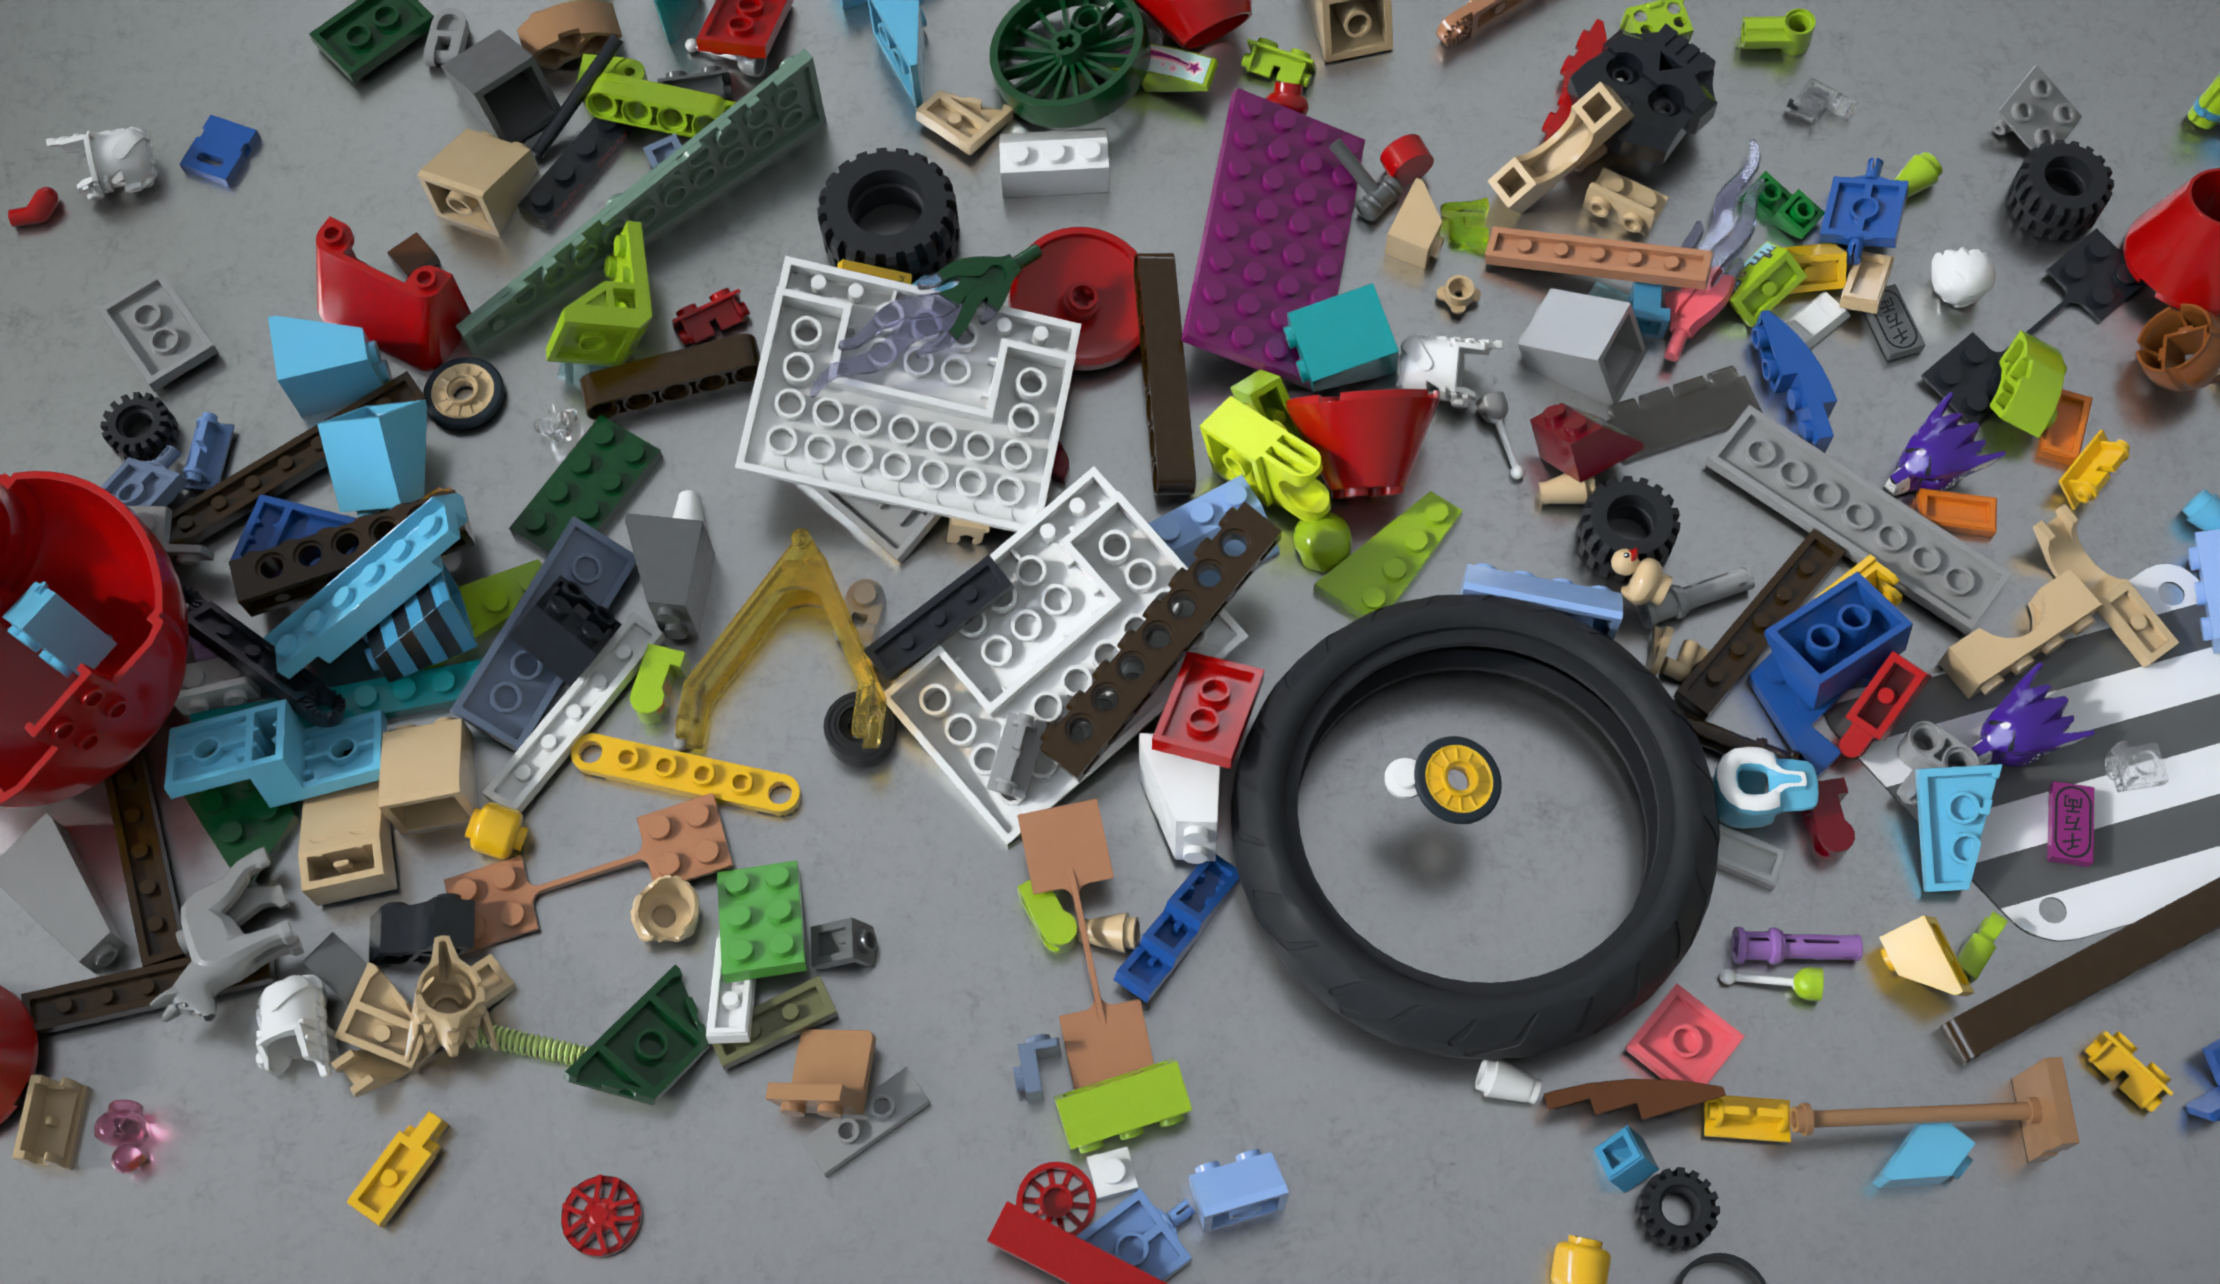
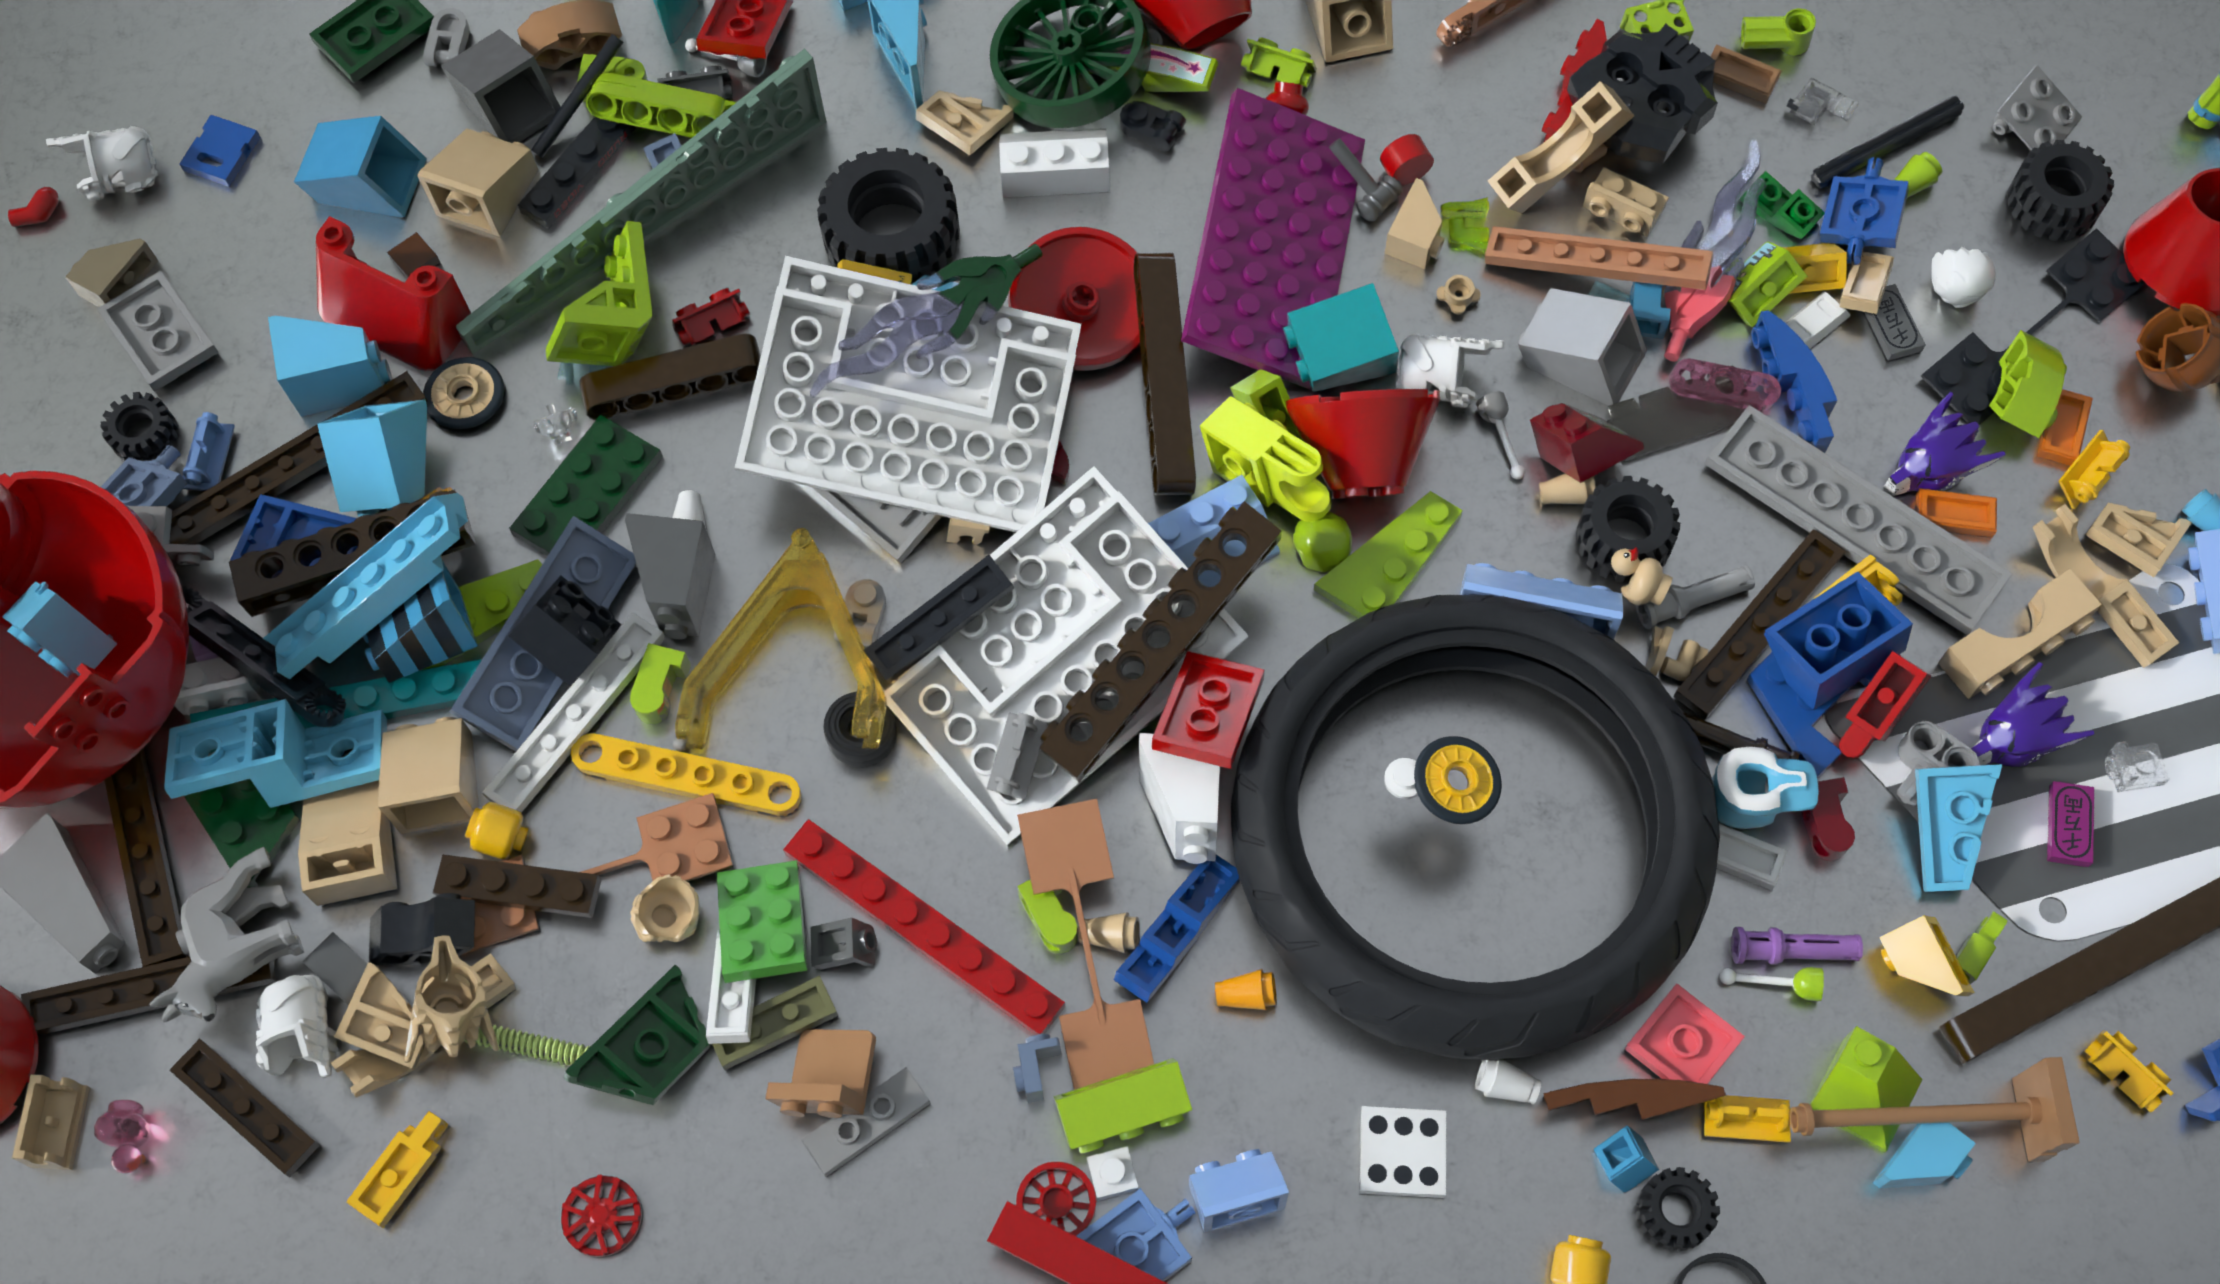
none -> dark tan slope [65,238,158,307]
none -> dark brown plate [169,1038,320,1178]
none -> dark azure slope [294,116,427,218]
none -> dark brown plate [433,854,602,918]
none -> red plate [783,819,1066,1035]
none -> black plate [1120,101,1186,151]
none -> light orange cone [1215,969,1277,1010]
none -> white tile [1359,1106,1446,1198]
none -> clear pink beam [1669,358,1781,412]
none -> medium nougat tile [1710,44,1782,104]
none -> lime slope [1810,1026,1923,1153]
none -> black axle [1811,95,1964,188]
none -> tan wing [2085,502,2192,578]

